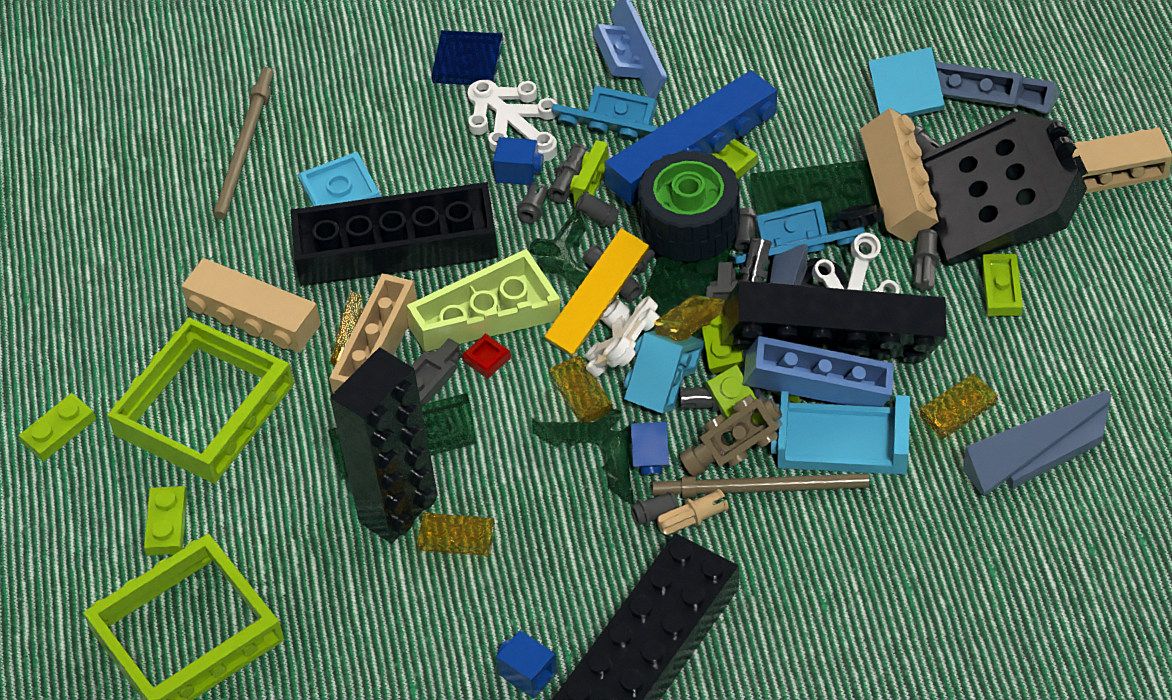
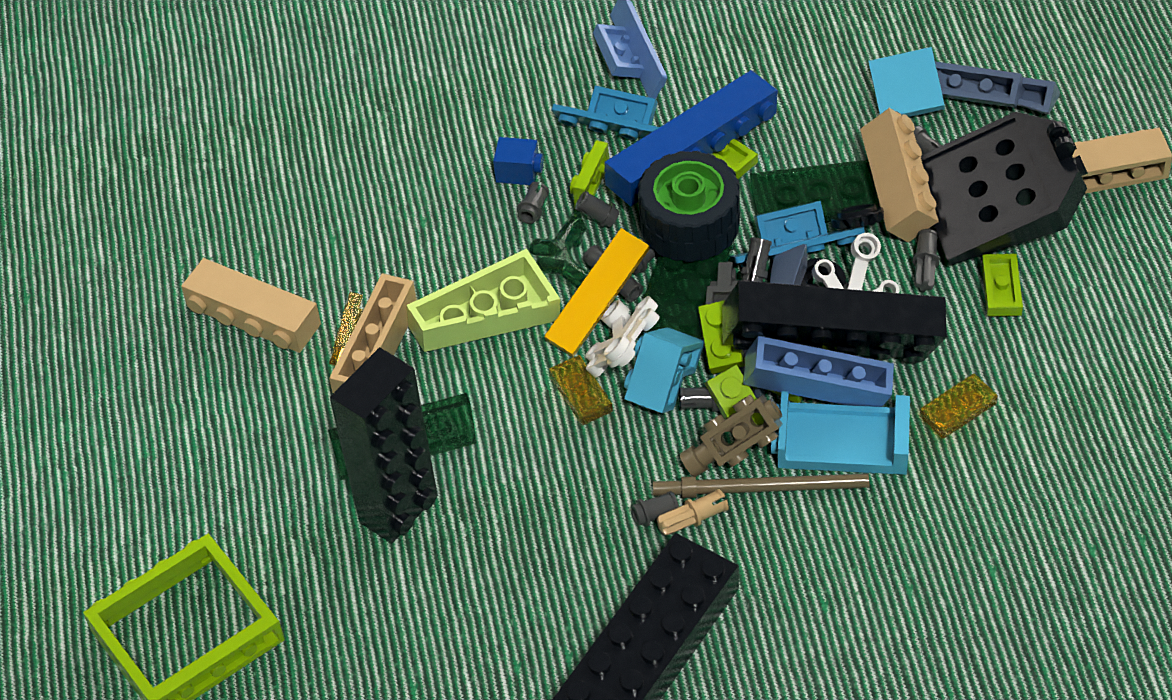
lime plate [18,393,96,462] -> none
lime window [107,317,295,484] -> none
lime plate [144,486,188,556] -> none
dark tan bar [213,67,274,220] -> none
black brick [290,182,499,286] -> none
medium azure tile [298,152,381,206] -> none
dark grey hinge [411,338,462,409] -> none
clear yellow plate [417,512,495,556] -> none
clear blue tile [431,30,503,85] -> none
red tile [462,333,511,379] -> none
white plant [467,80,557,161] -> none
blue brick [496,630,558,699] -> none
clear green piece [532,409,637,505] -> none
dark grey pin [548,144,590,203] -> none
blue brick [631,422,669,476] -> none
clear yellow plate [654,295,723,341] -> none
dark grey pin [734,208,757,252] -> none
sand blue wedge [963,390,1111,496] -> none

